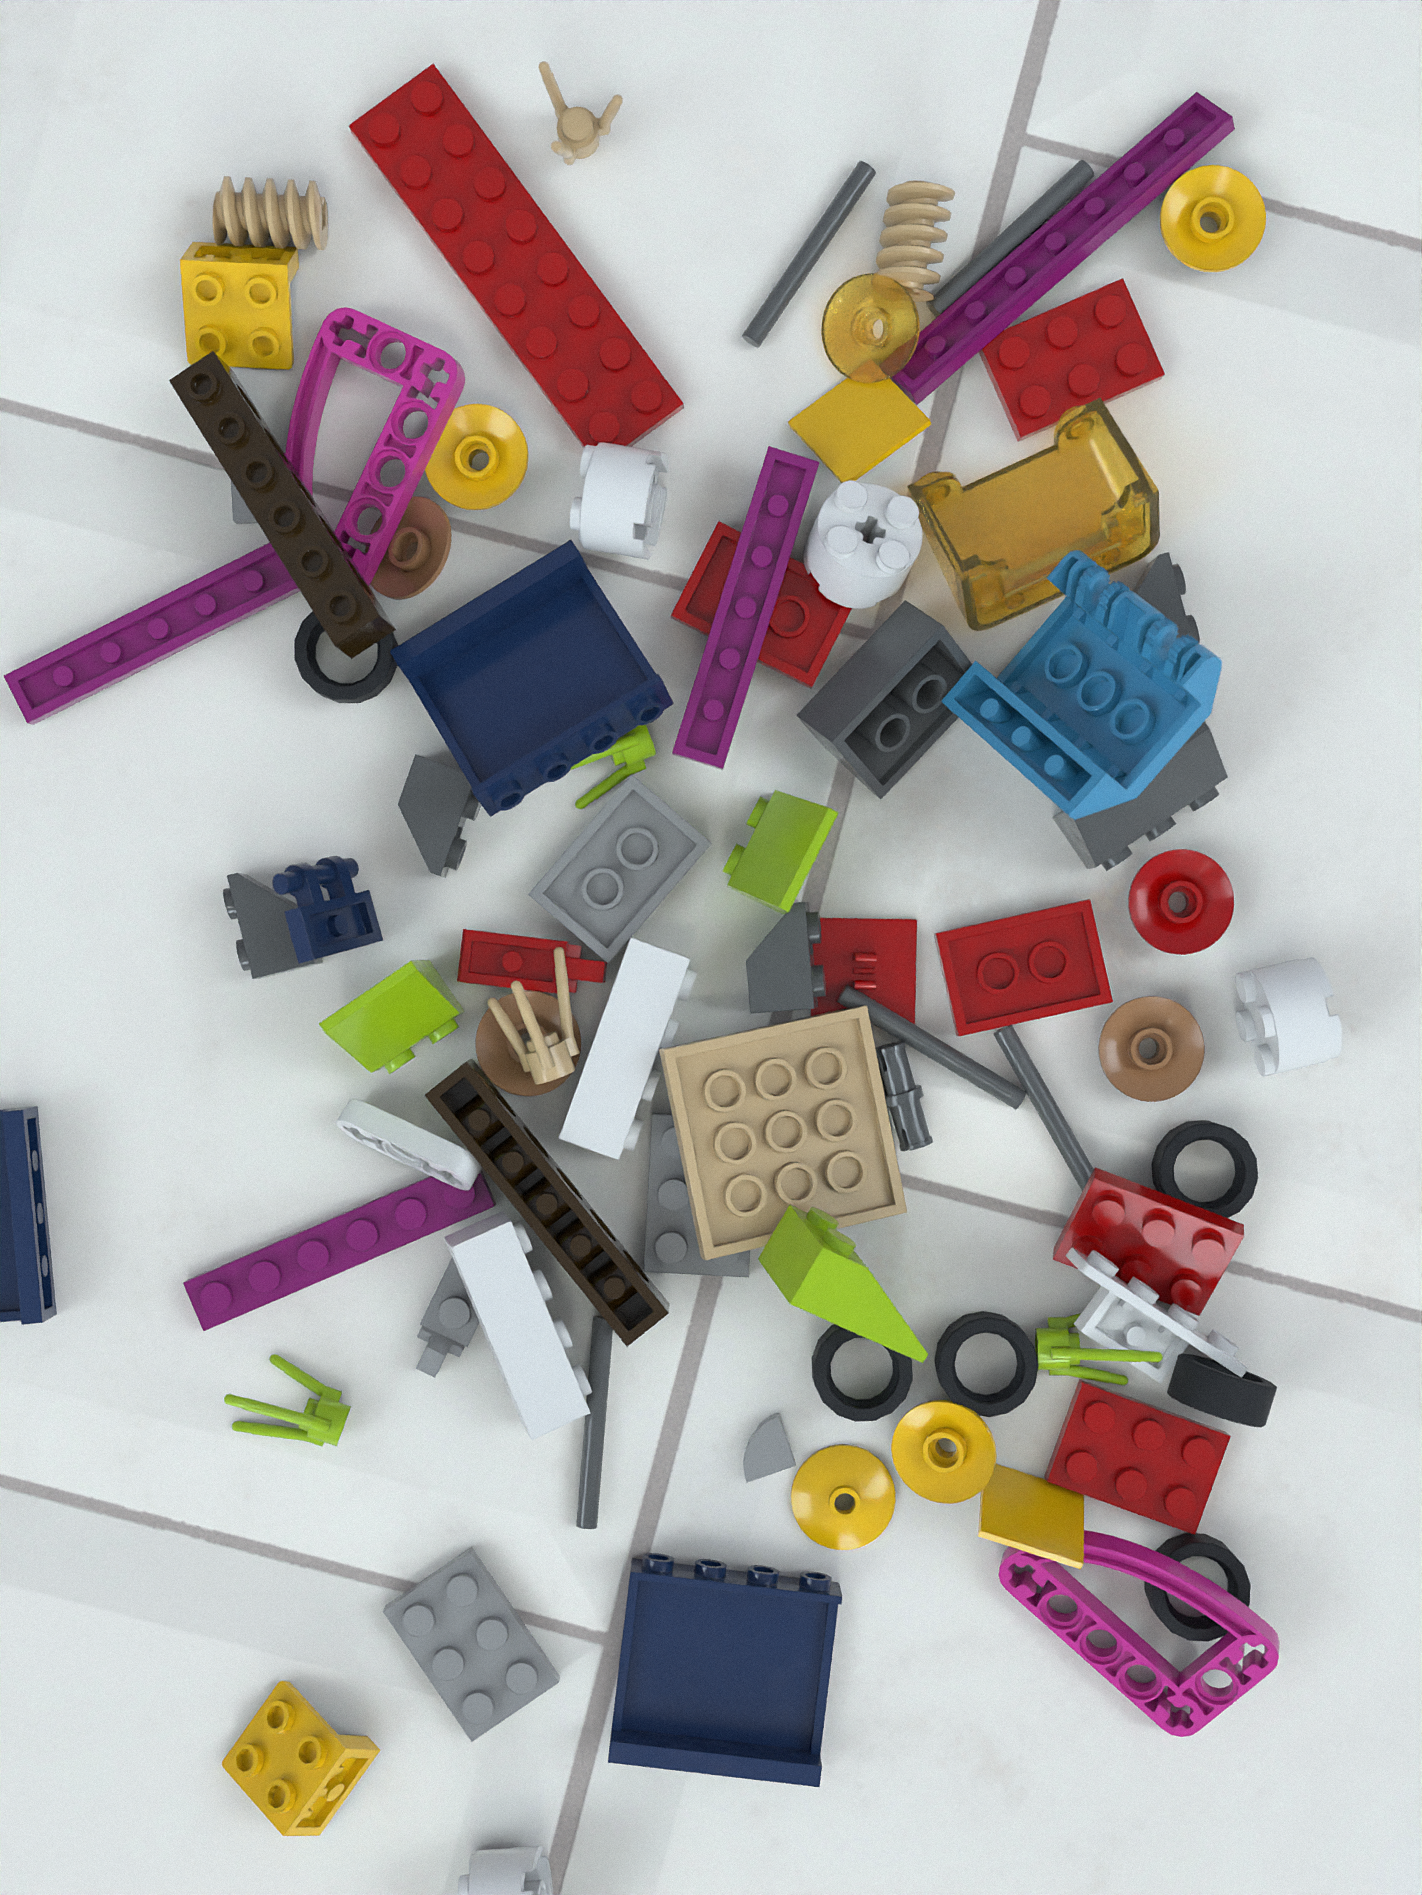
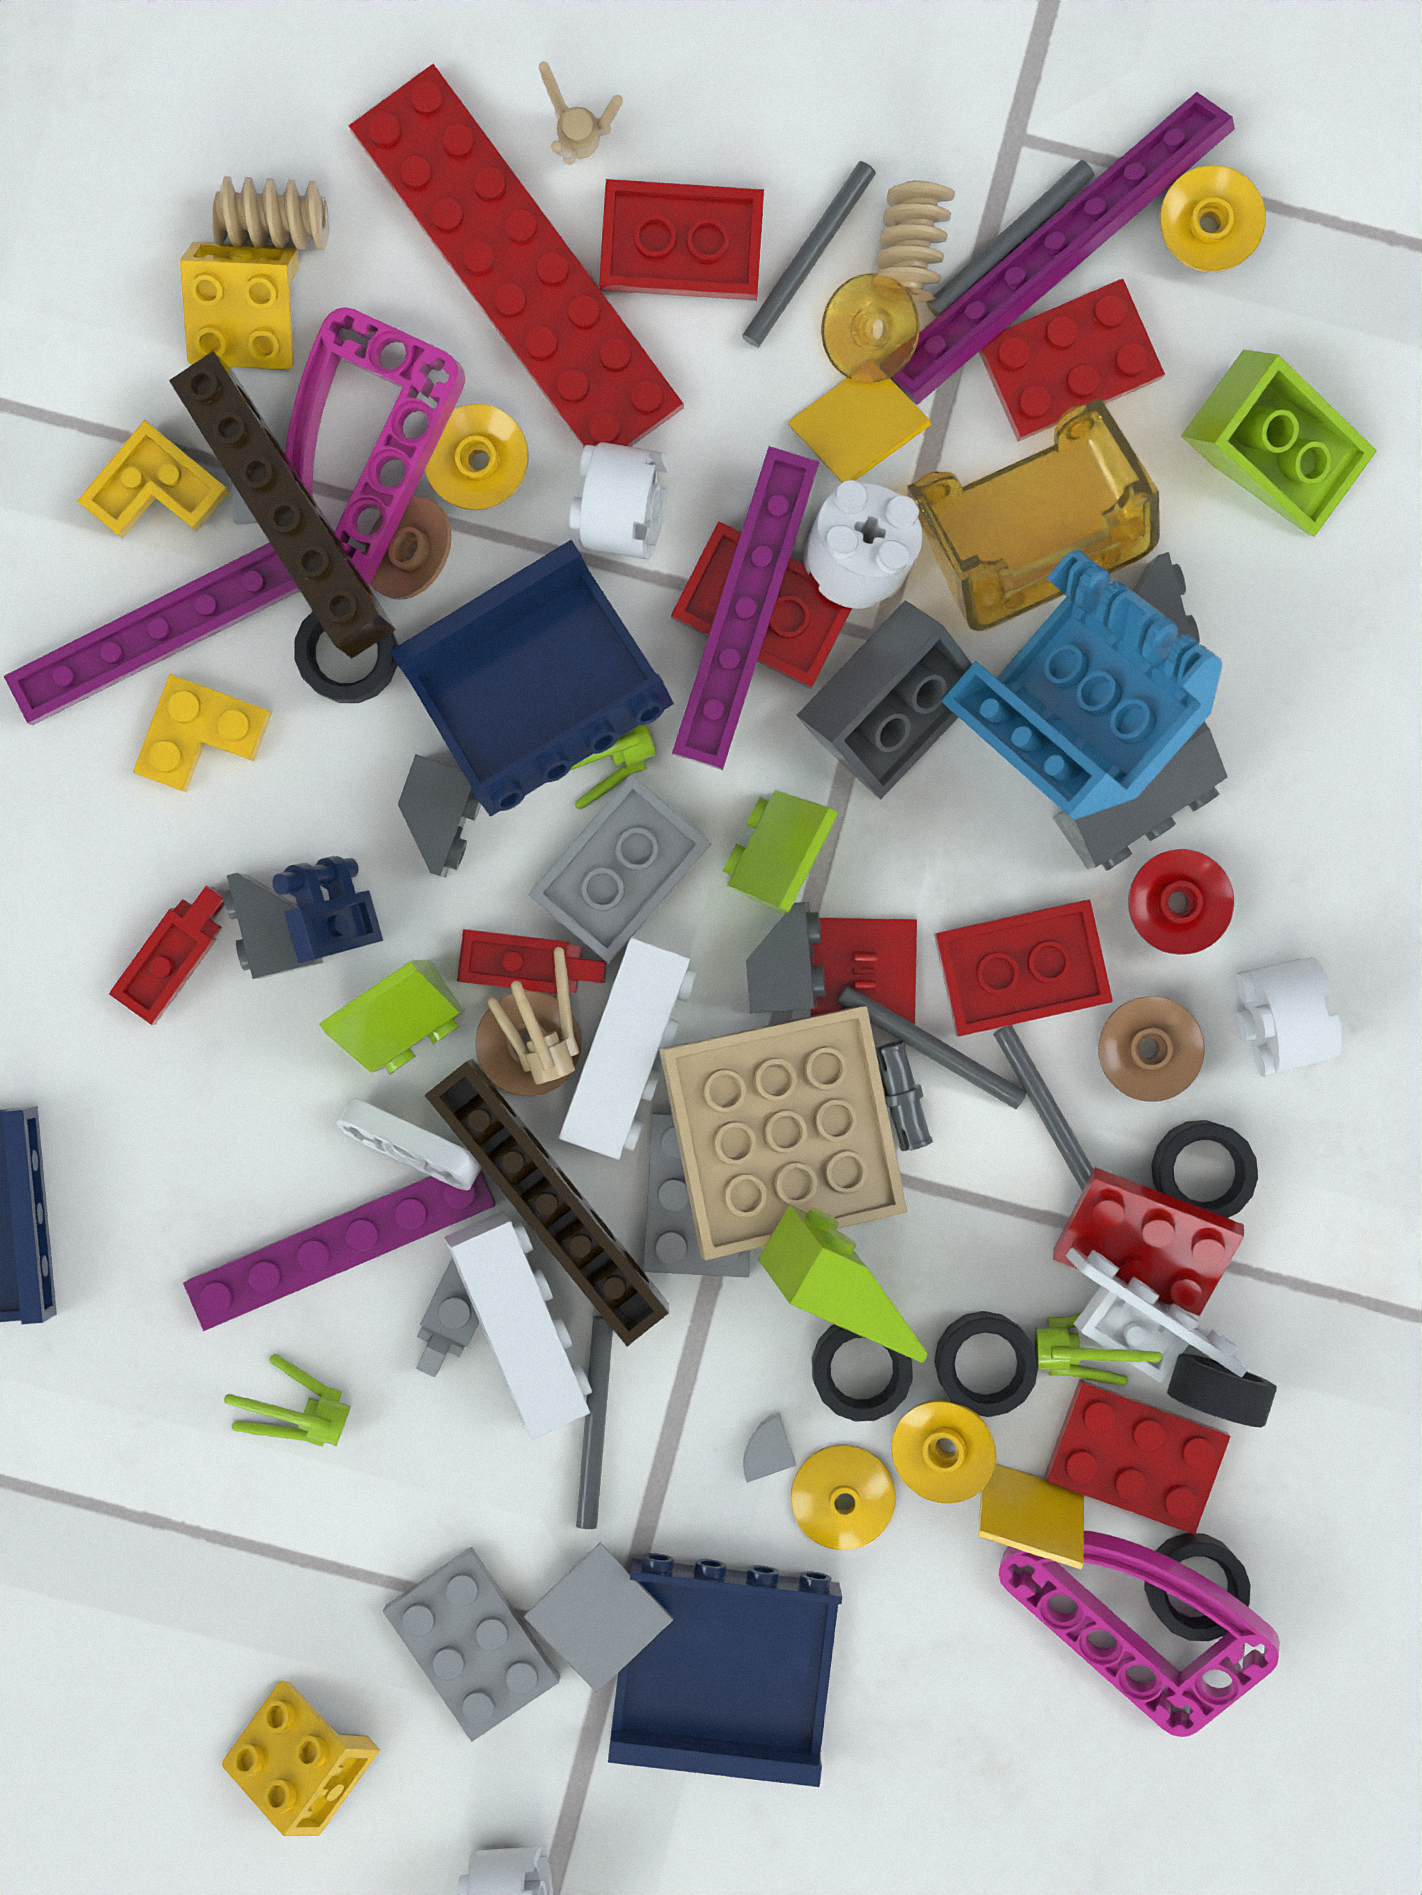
none -> yellow plate [77,420,230,539]
none -> red hinge [109,886,225,1025]
none -> yellow plate [133,674,272,792]
none -> light grey piece [523,1542,673,1693]
none -> red plate [599,179,764,301]
none -> lime slope [1181,349,1377,537]

